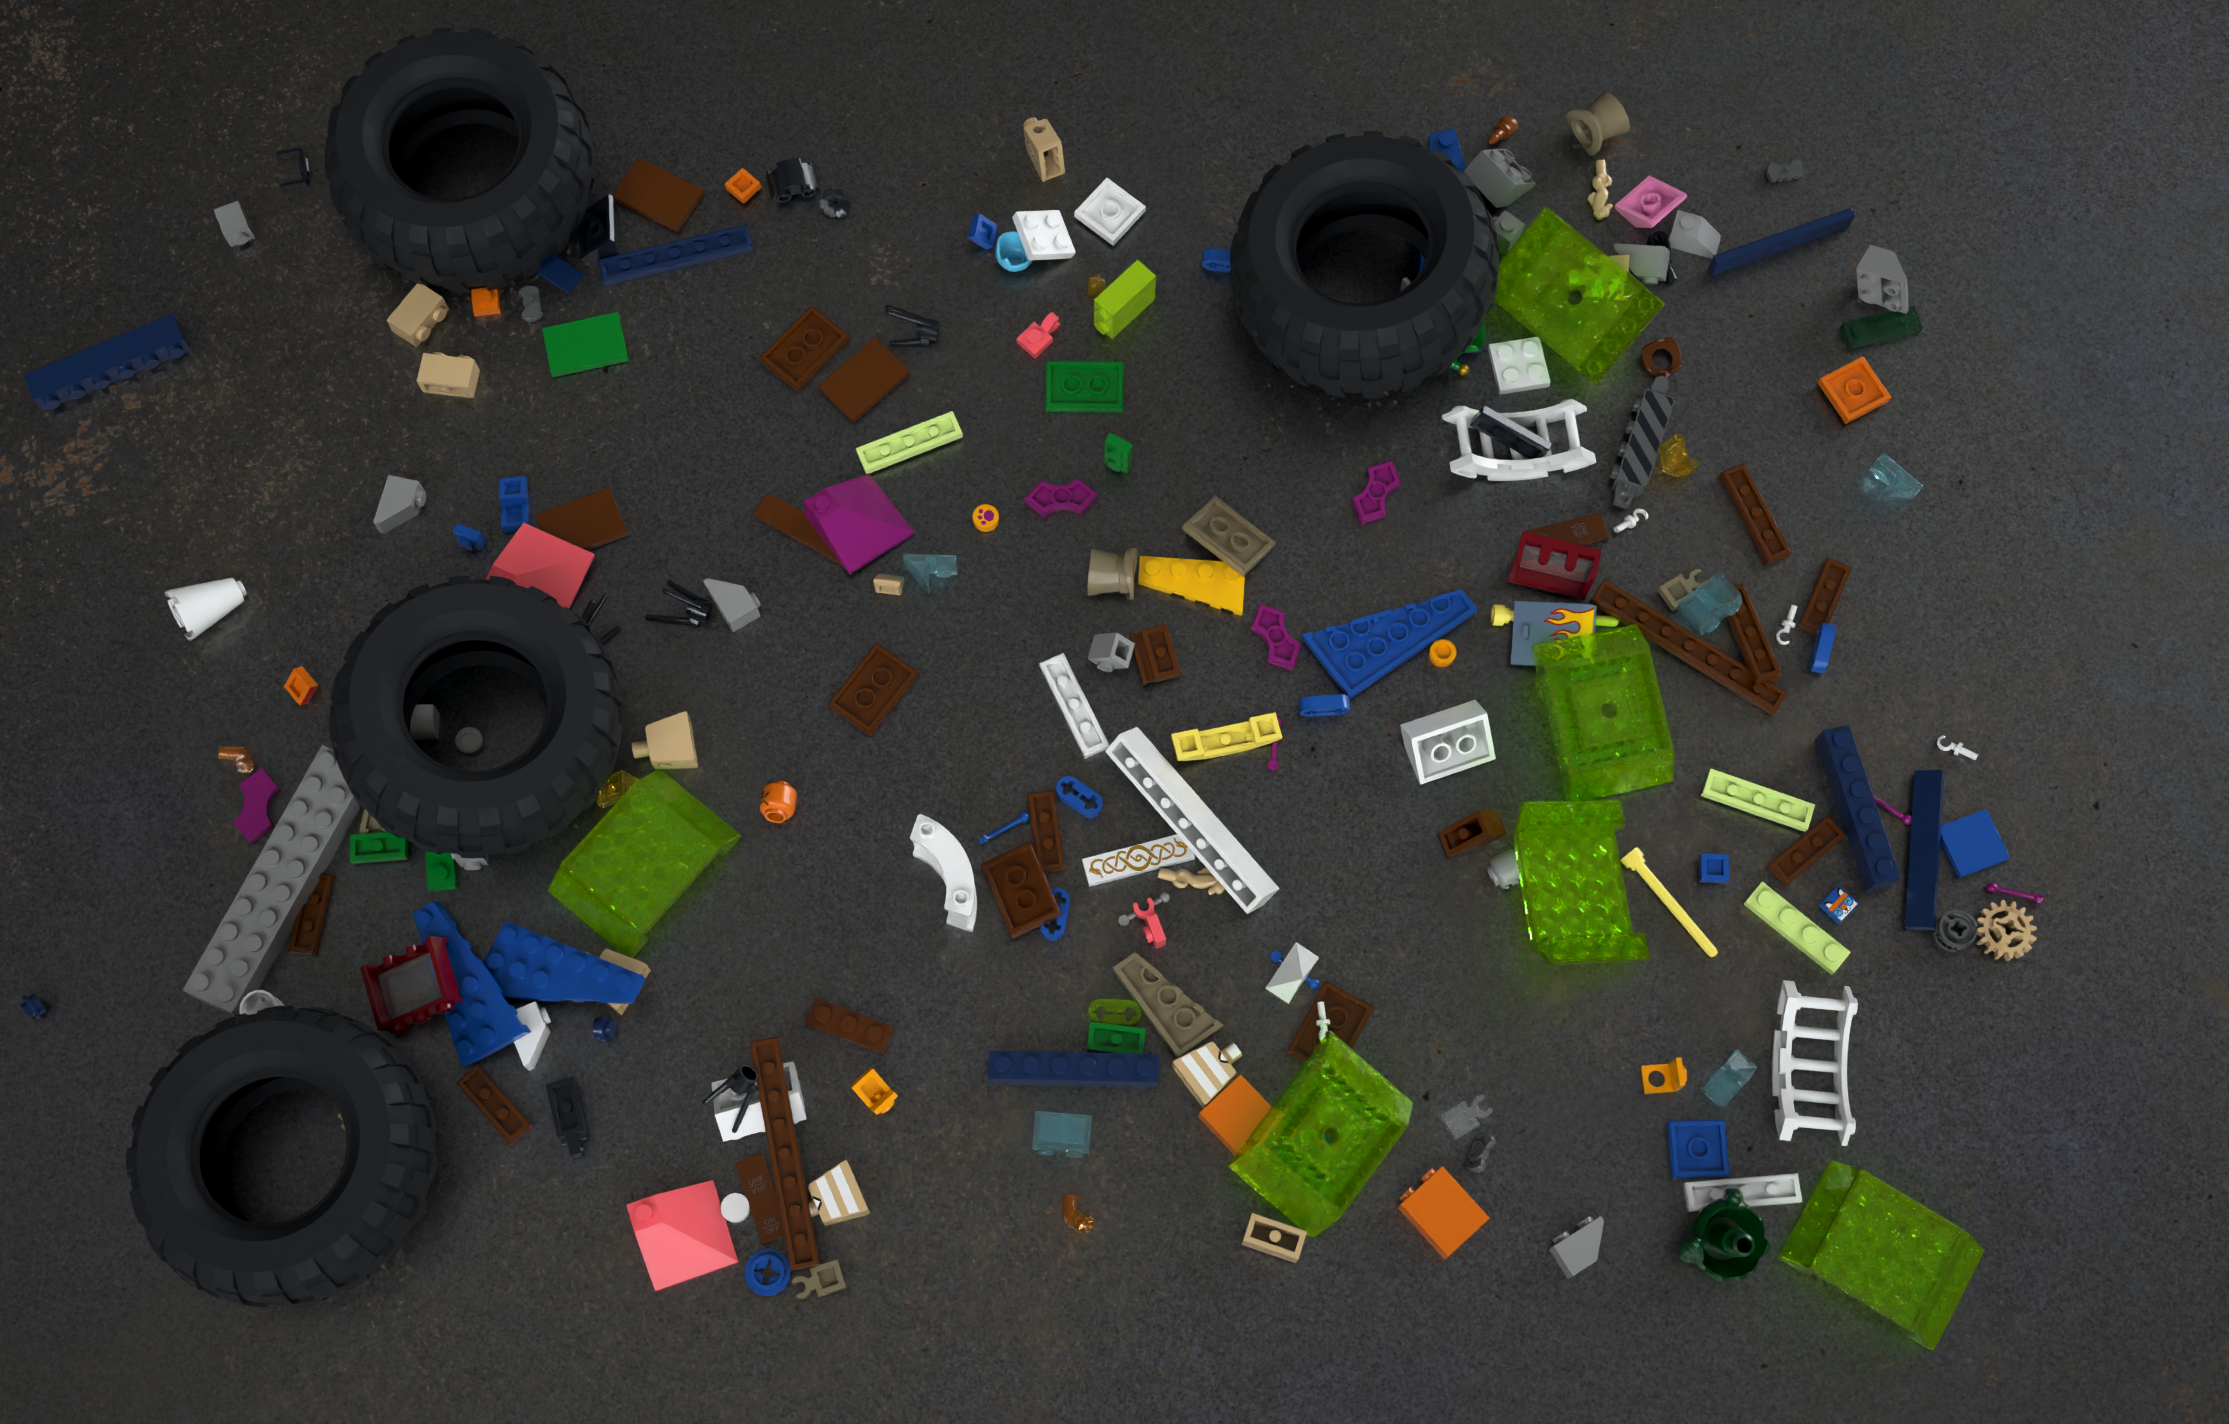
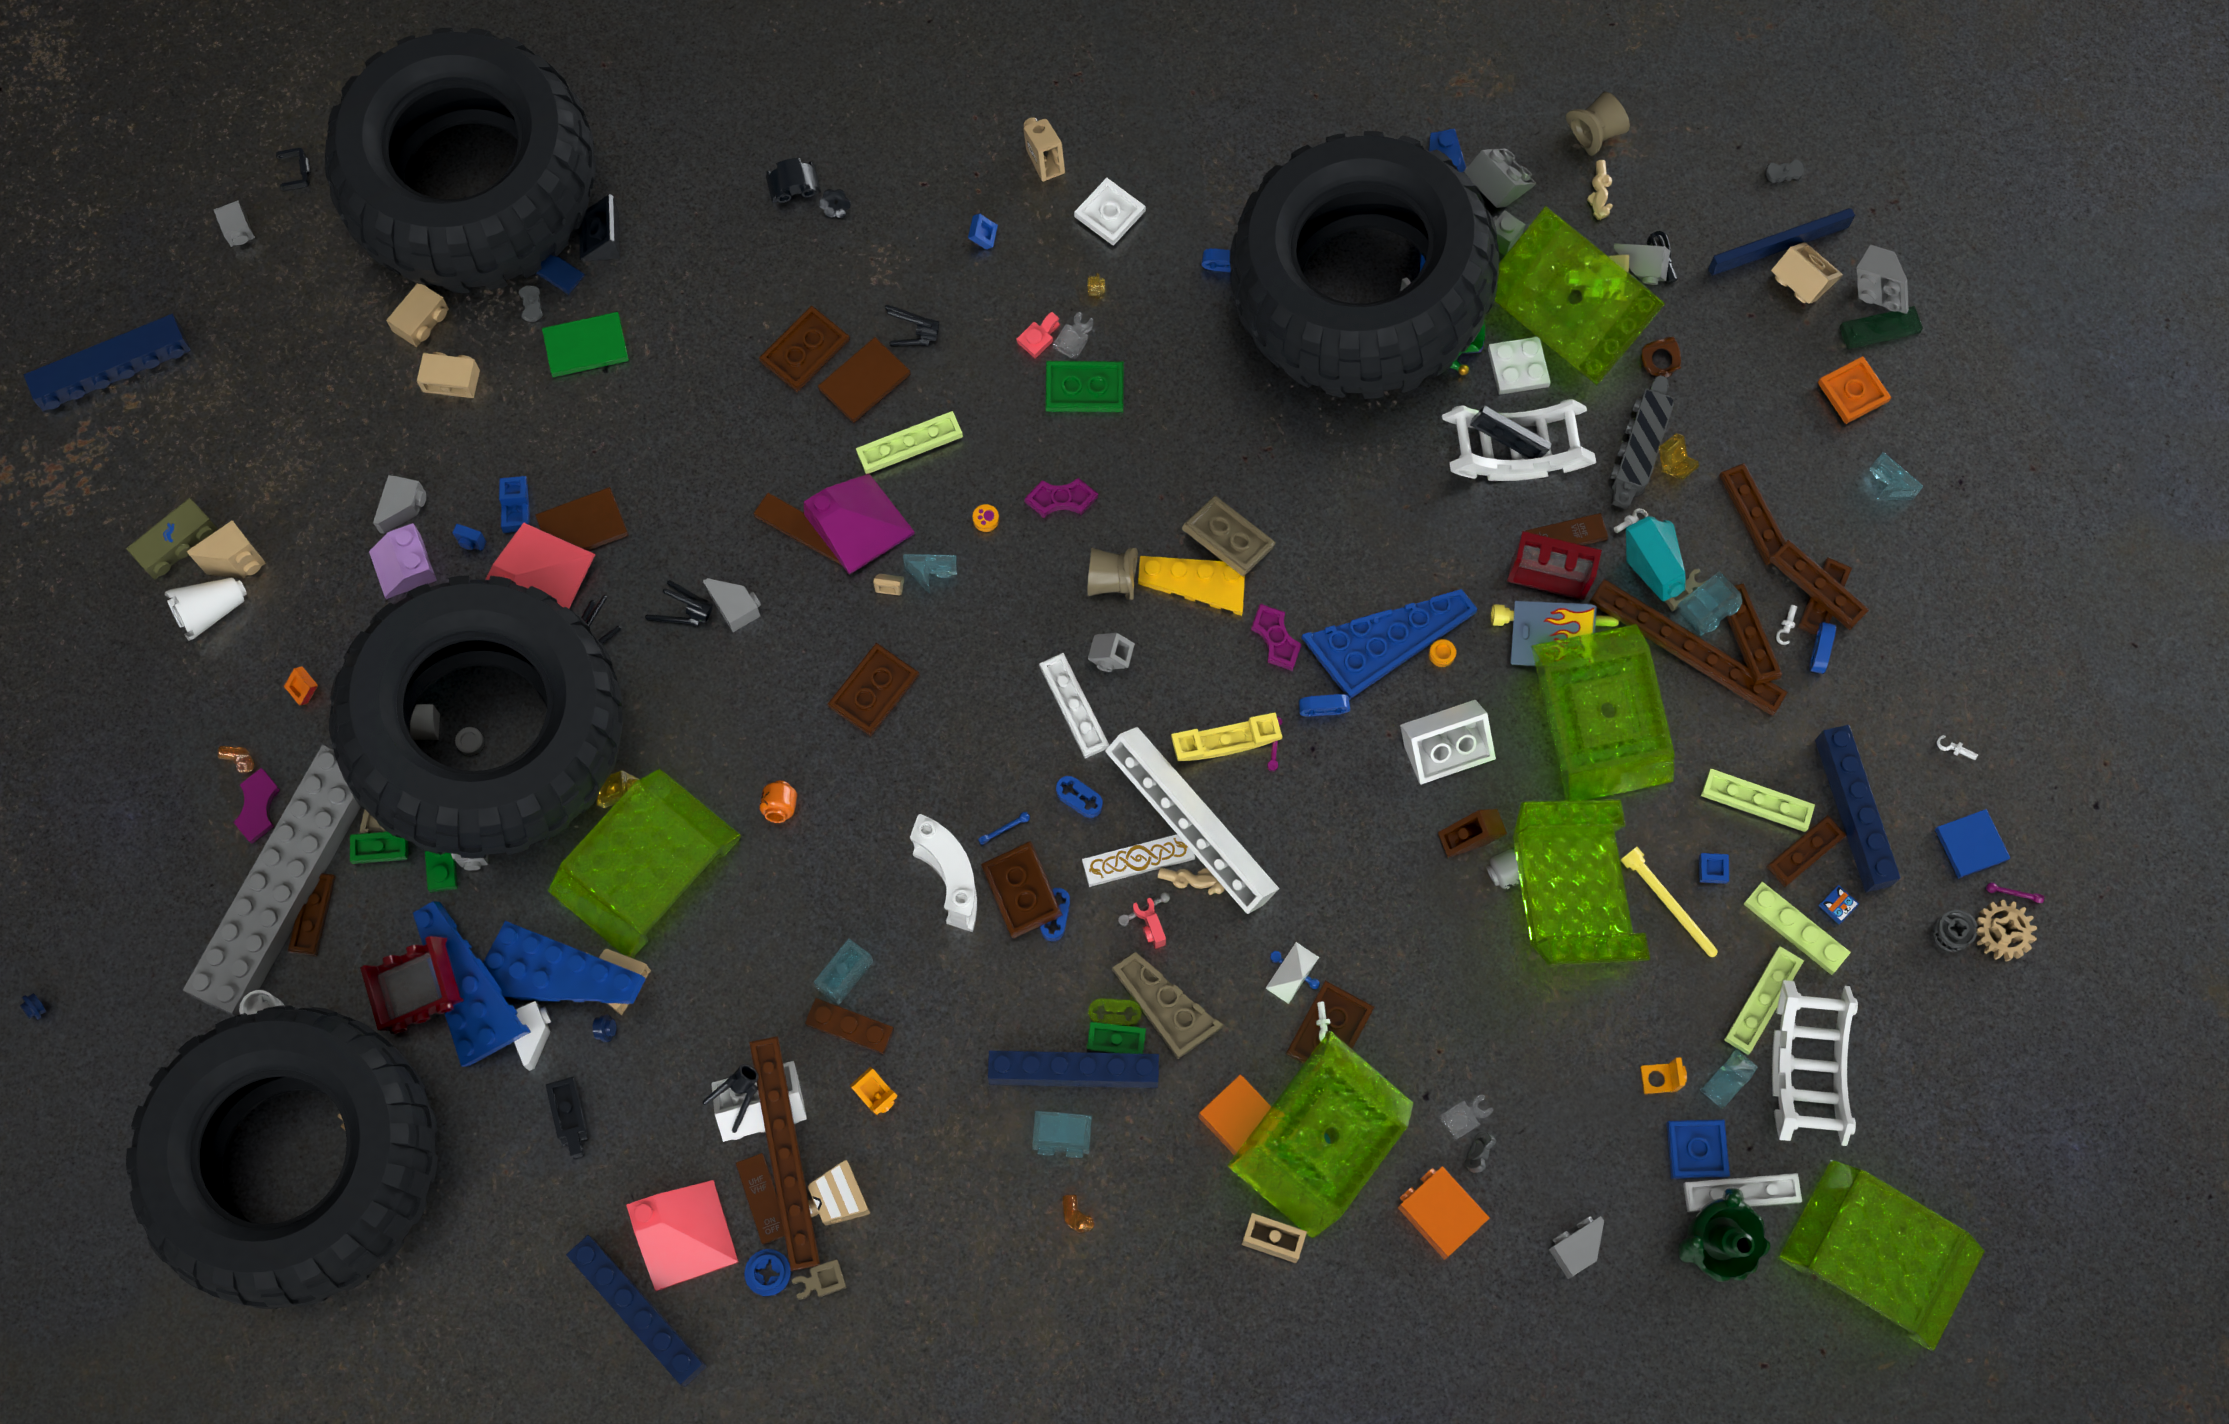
reddish brown tile [456,1064,534,1146] -> none
orange plate [471,287,501,317] -> none
dark blue tile [598,224,754,286] -> none
reddish brown tile [612,157,704,233] -> none
tan torso [632,711,698,769] -> none
white tile [721,1193,751,1223] -> none
orange plate [725,168,761,204] -> none
medium azure hair [995,231,1032,272] -> none
white plate [1012,210,1076,260] -> none
reddish brown tile [1027,790,1065,873] -> none
lime brick [1094,260,1156,339] -> none
green plate [1104,433,1133,474] -> none
reddish brown plate [1129,624,1181,686] -> none
tan torso [1172,1041,1243,1109] -> none
magenta tile [1352,460,1401,525] -> none
dark orange bar [1487,116,1518,145] -> none
bright pink slope [1614,175,1687,228] -> none
light grey slope [1668,210,1721,259] -> none
magenta hinge [1871,790,1912,825] -> none
dark blue tile [1905,770,1944,930] -> none
none -> olive brick [126,498,217,580]
none -> tan slope [187,520,266,579]
none -> lavender slope [369,523,437,599]
none -> dark blue brick [566,1235,707,1387]
none -> clear light blue brick [814,938,873,1006]
none -> clear plate [1053,312,1093,360]
none -> teal slope [1626,516,1685,602]
none -> yellowish green plate [1724,946,1804,1055]
none -> reddish brown tile [1769,539,1869,630]
none -> tan slope [1771,242,1843,304]

